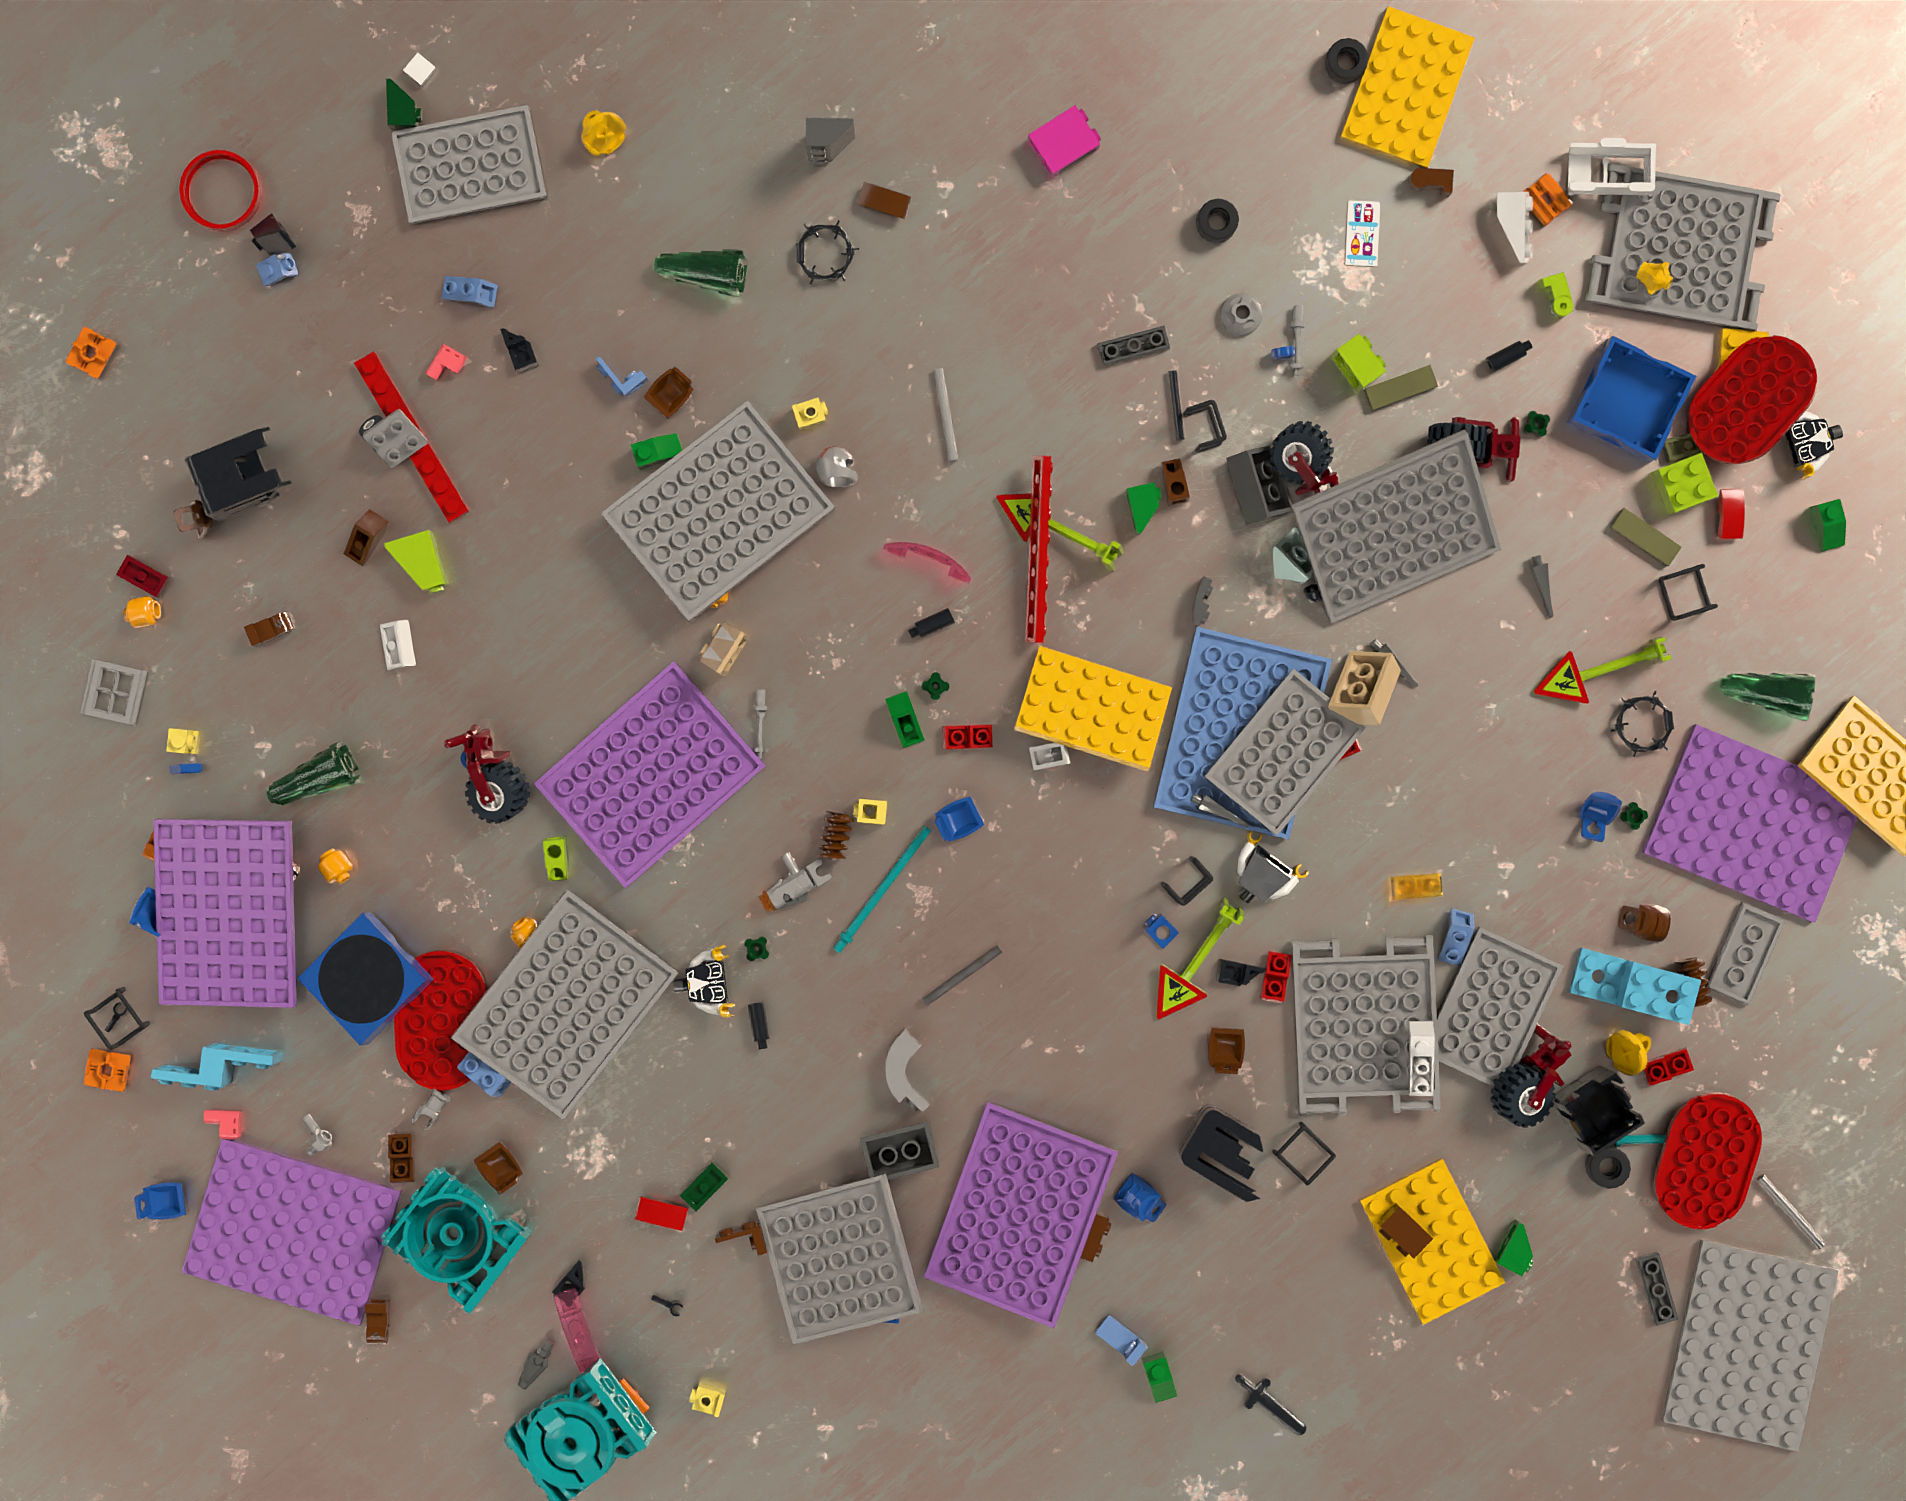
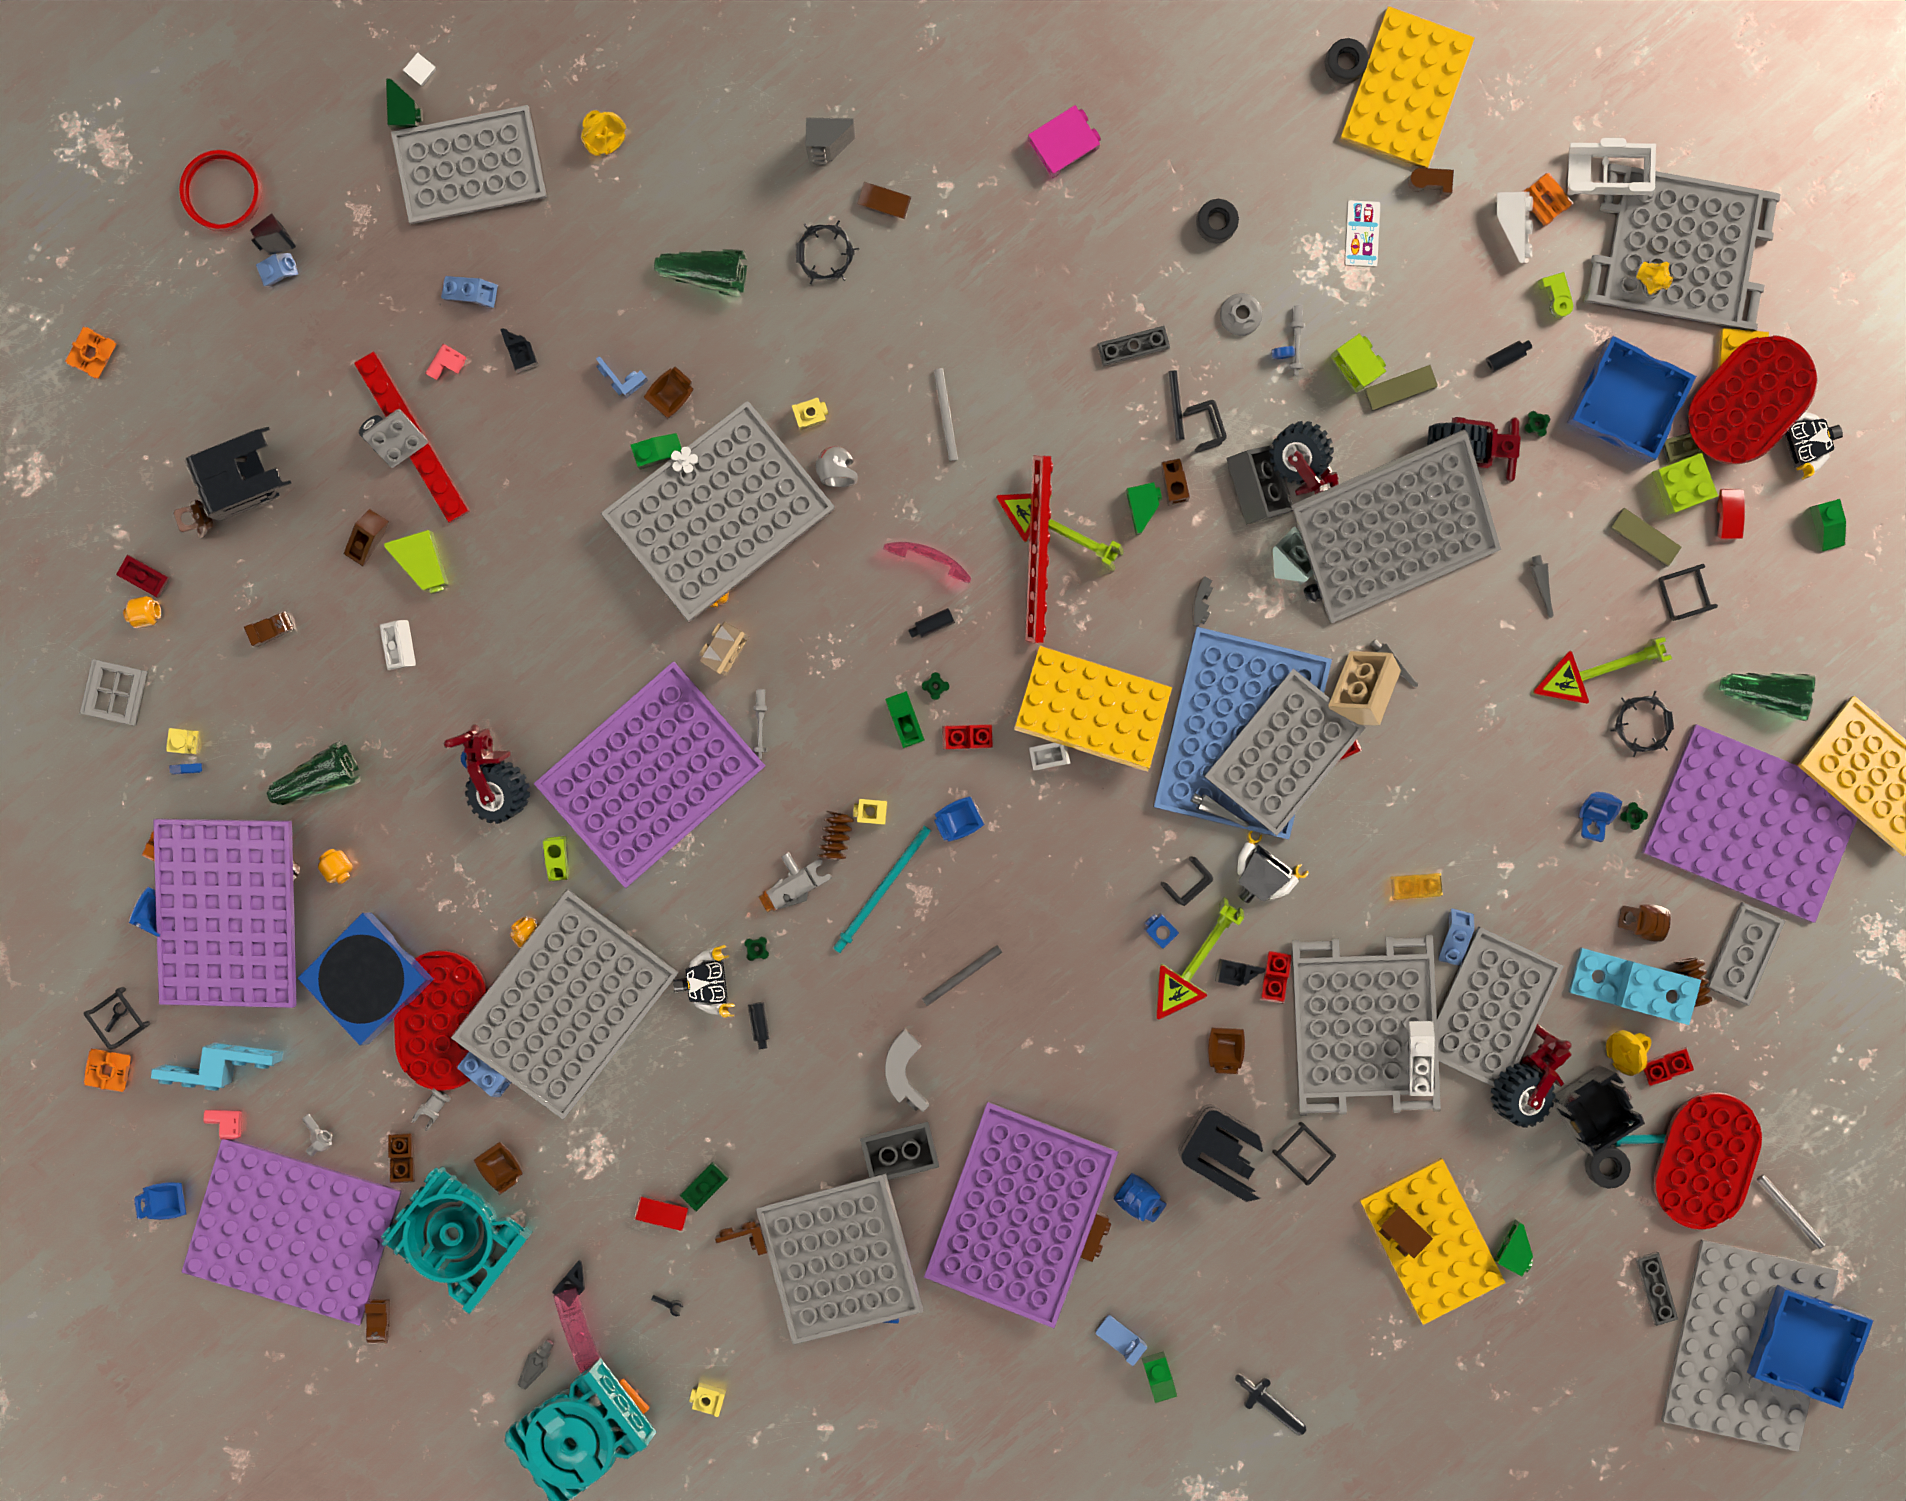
none -> white plant [671,447,698,473]
none -> blue tile [1747,1285,1874,1409]

